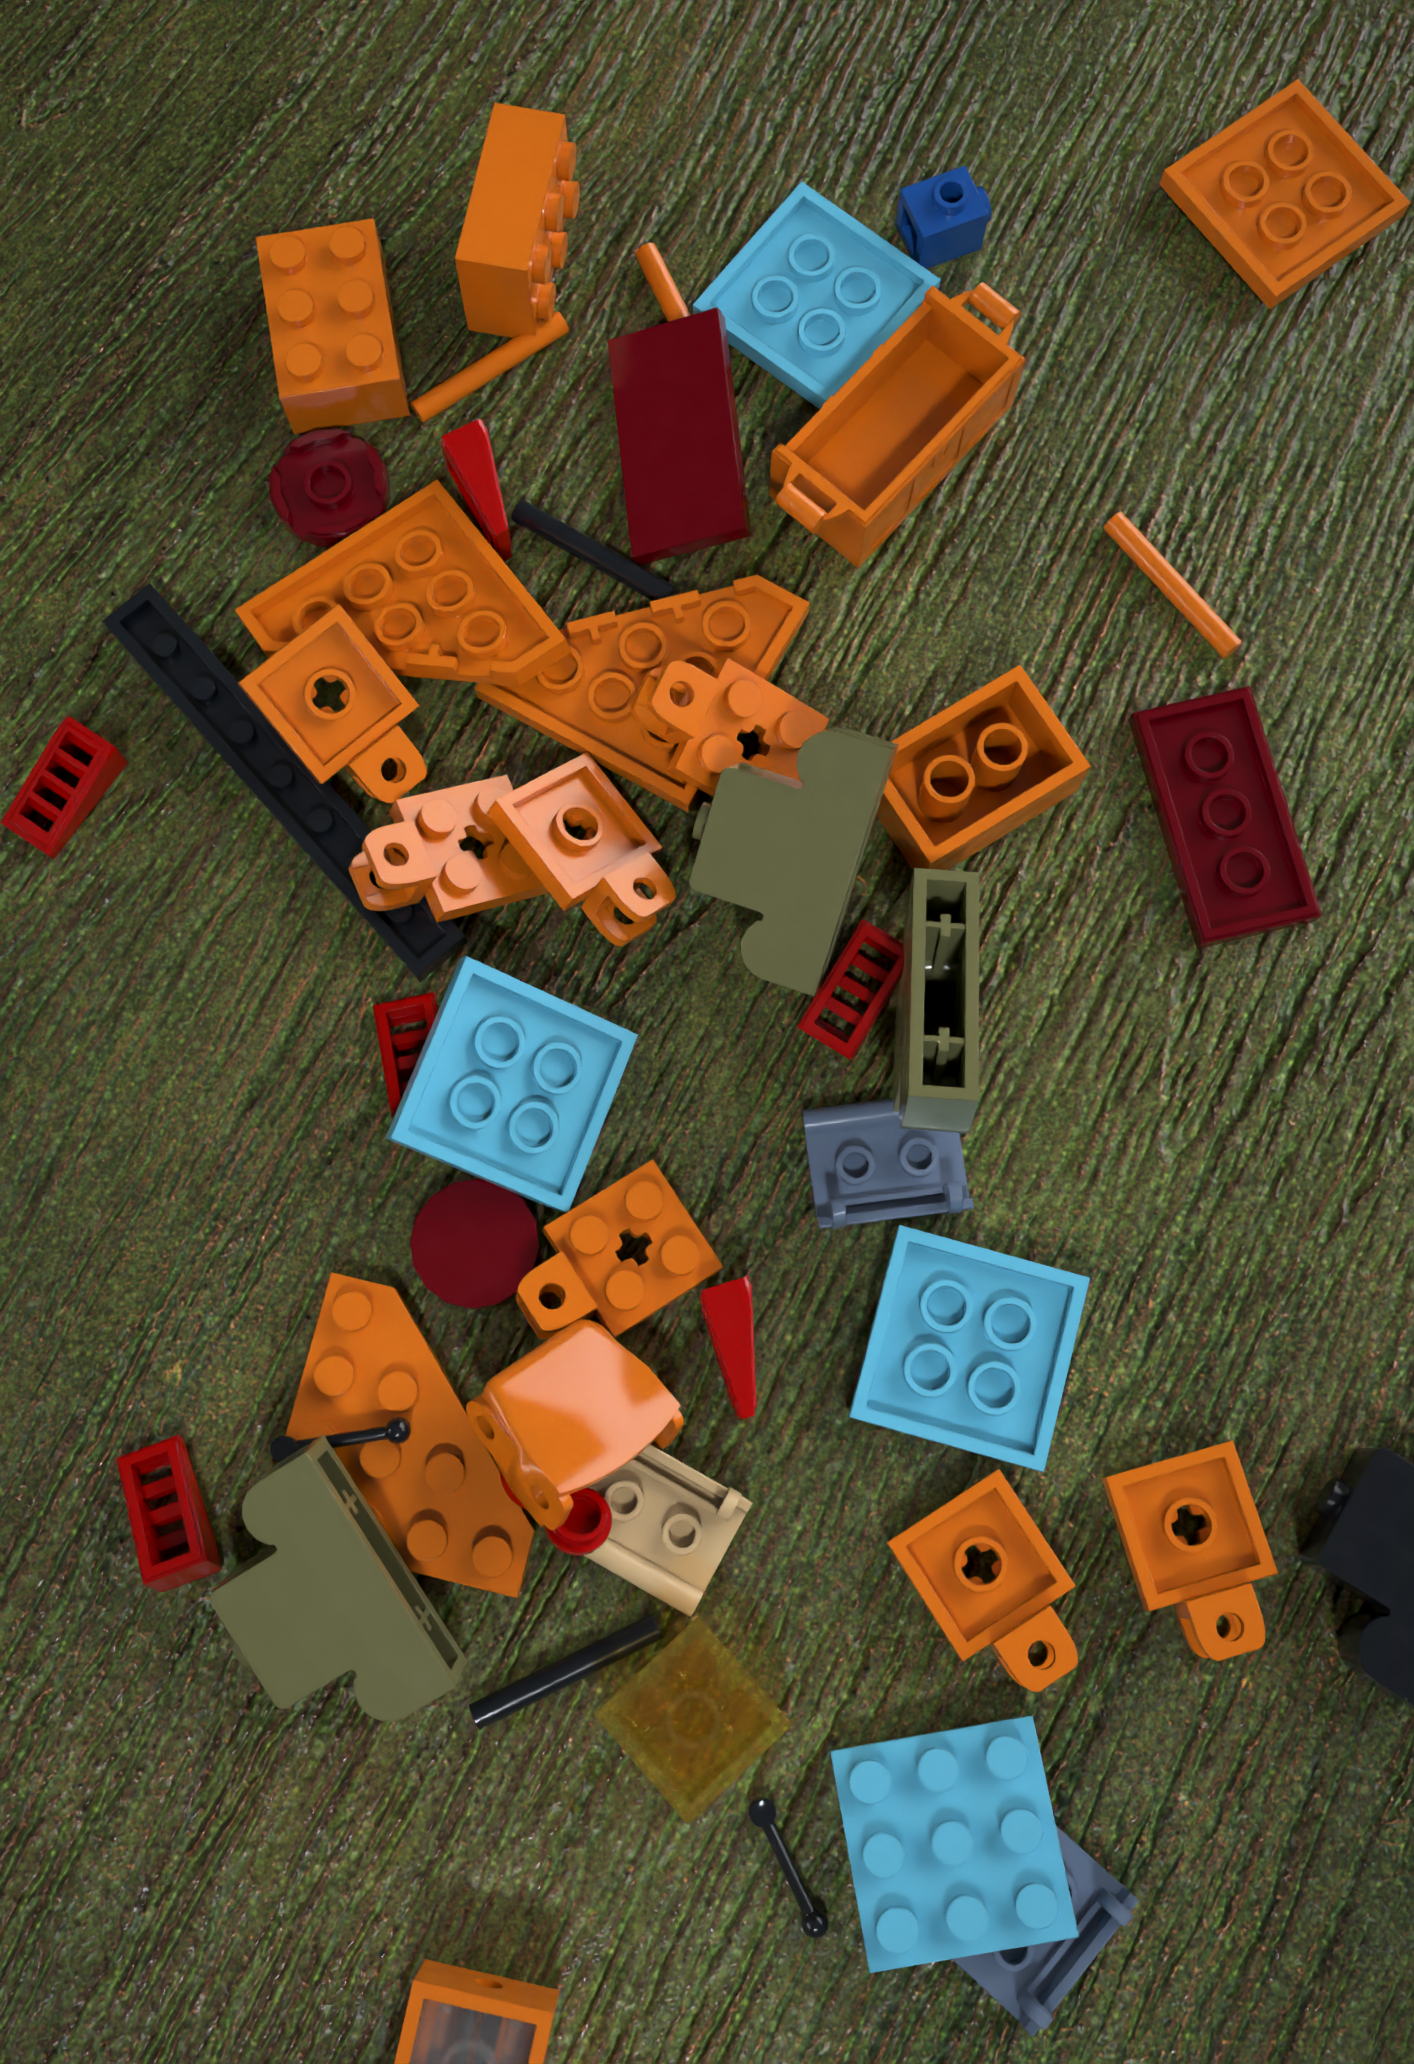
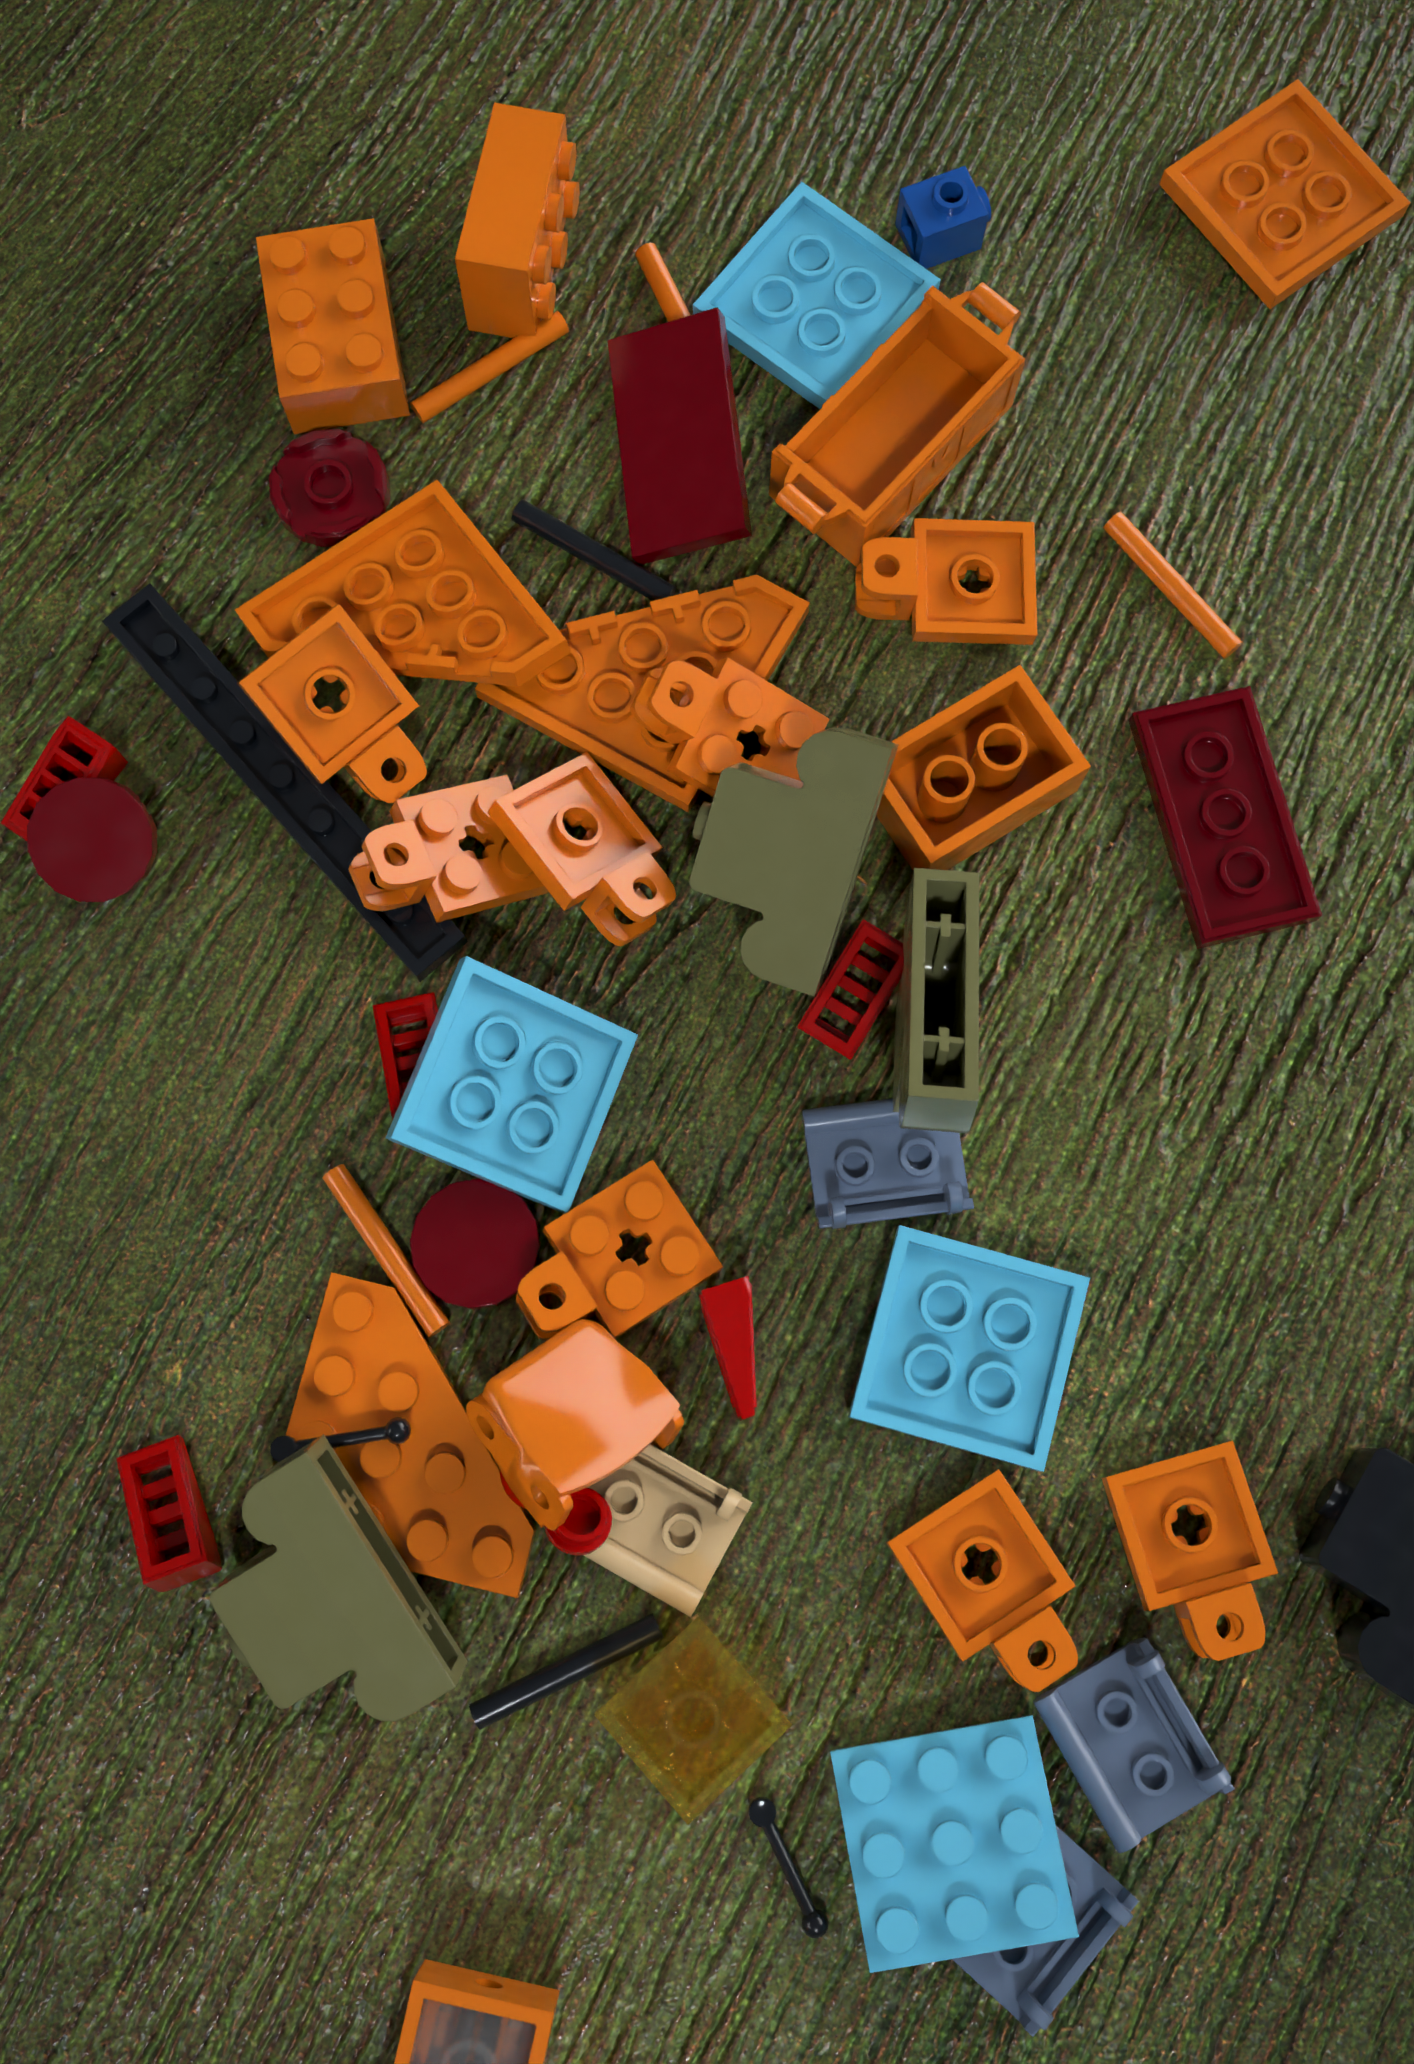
red slope [440,419,512,561] -> none
none -> dark red tile [27,777,157,902]
none -> orange bar [322,1164,450,1337]
none -> orange plate [855,518,1038,645]
none -> sand blue piece [1033,1638,1234,1853]

